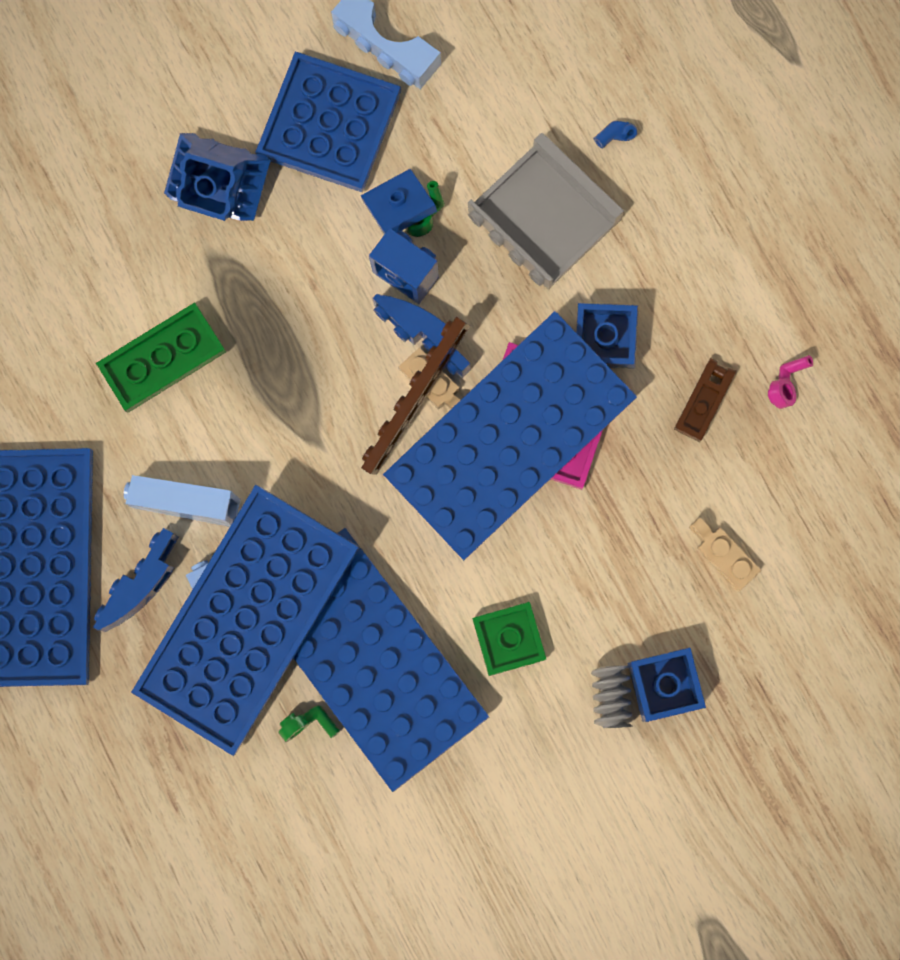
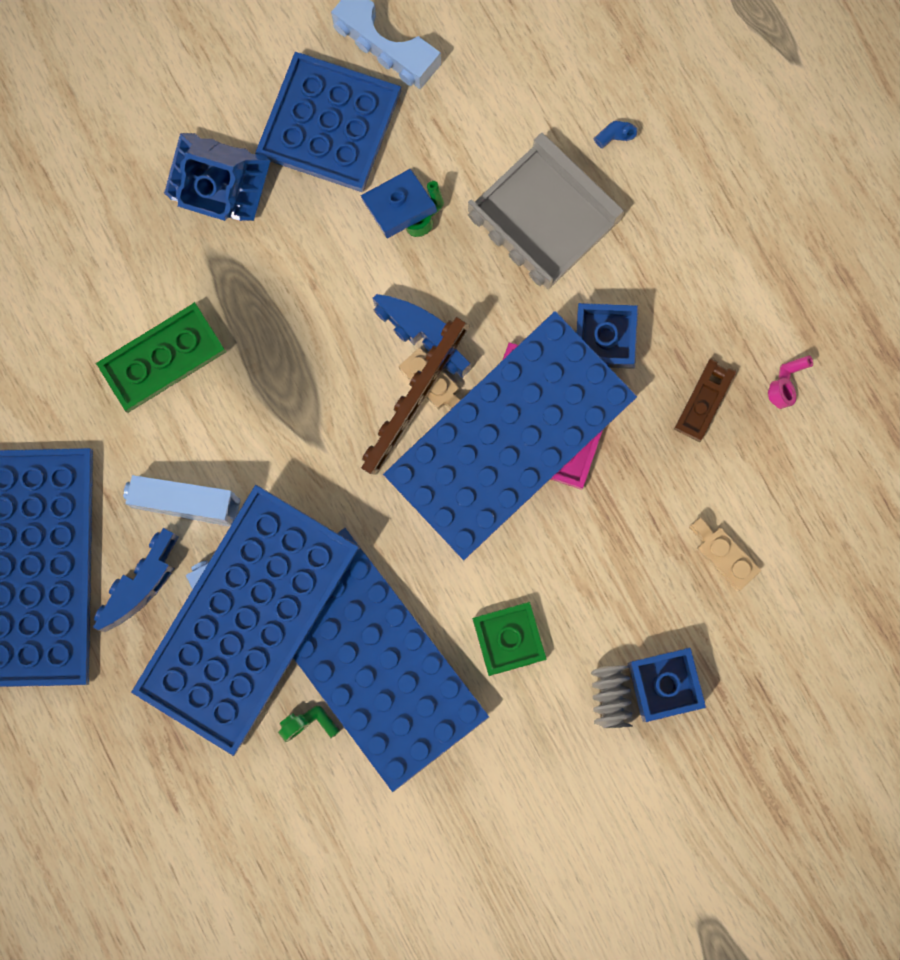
blue brick [369,228,439,304] -> none

